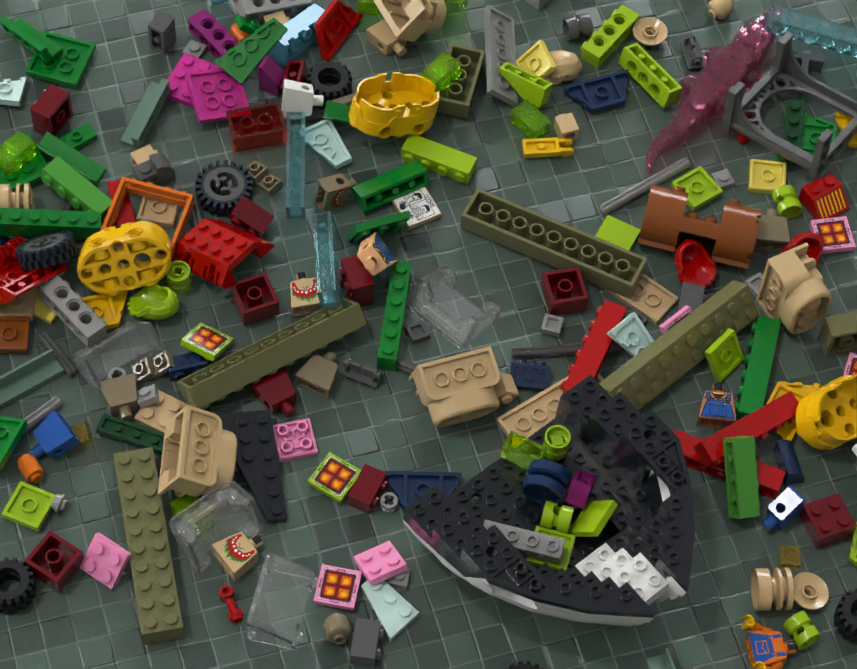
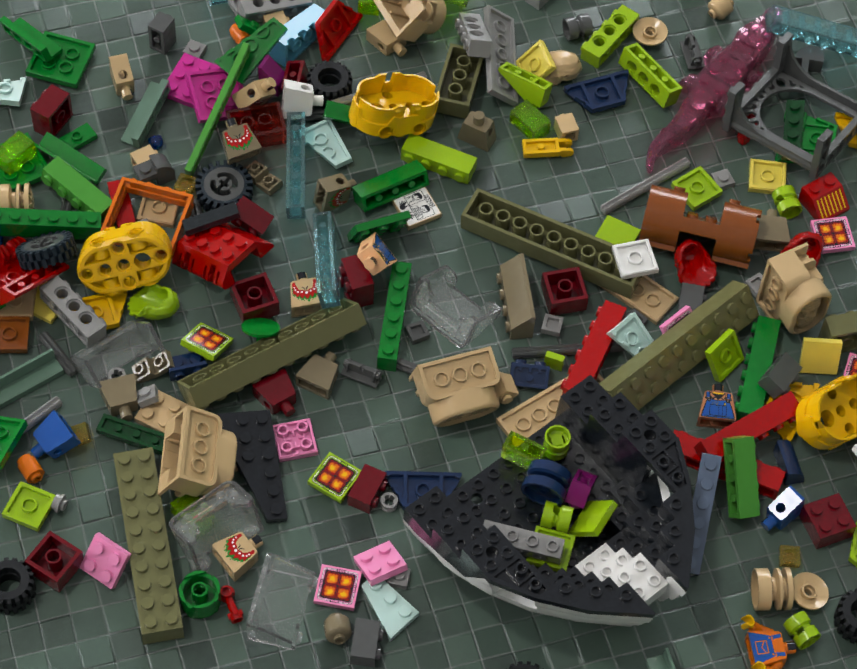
lime wheel [166,260,192,295] -> none
magenta brick [188,9,239,59] -> none
clear neon green brick [421,51,461,94] -> none
none -> tan torso [109,53,135,100]
none -> clear blue hinge [147,135,163,150]
none -> clear yellow plate [174,173,196,194]
none -> green brick [179,570,221,619]
none -> black tile [182,202,241,236]
none -> bright green tile [184,42,251,178]
none -> dark tan torso [222,118,262,165]
none -> tan torso [232,77,276,112]
none -> green shield [241,318,280,341]
none -> light grey brick [455,12,492,58]
none -> dark tan torso [458,111,496,152]
none -> dark tan slope [496,253,536,340]
none -> lime tile [544,351,565,372]
none -> white tile [612,239,659,280]
none -> sand blue plate [690,452,722,575]
none -> dark grey brick [758,352,803,399]
none -> light yellow tile [799,337,843,375]

